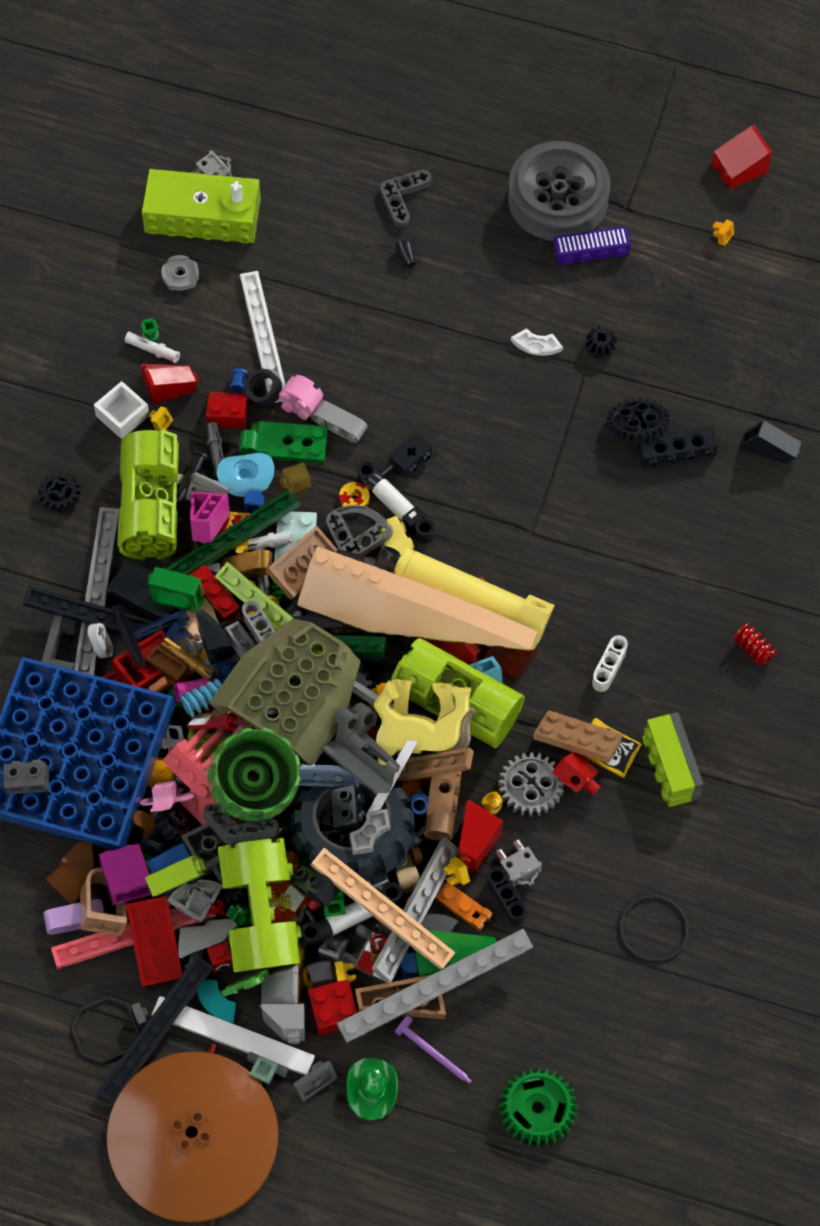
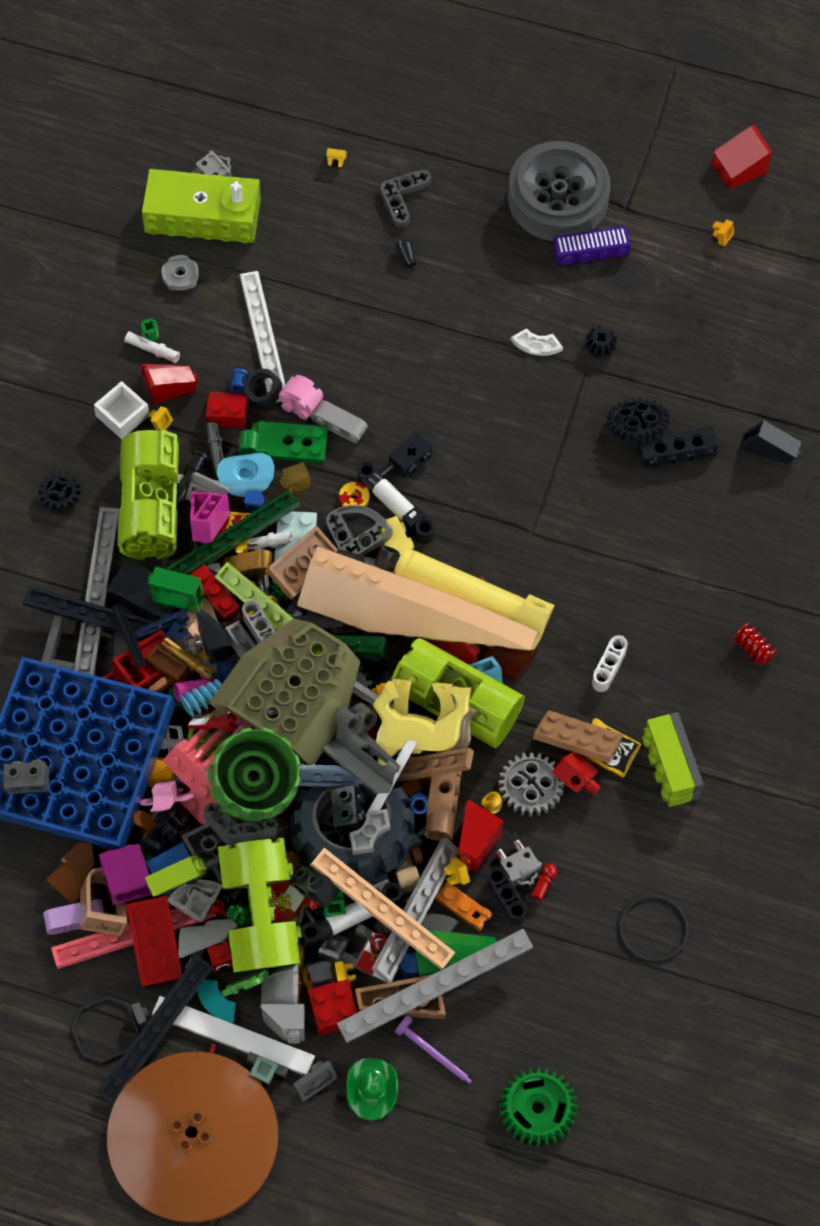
white beam [88,623,114,659] -> none
none -> yellow tile [326,148,347,167]
none -> red pin [531,863,557,901]

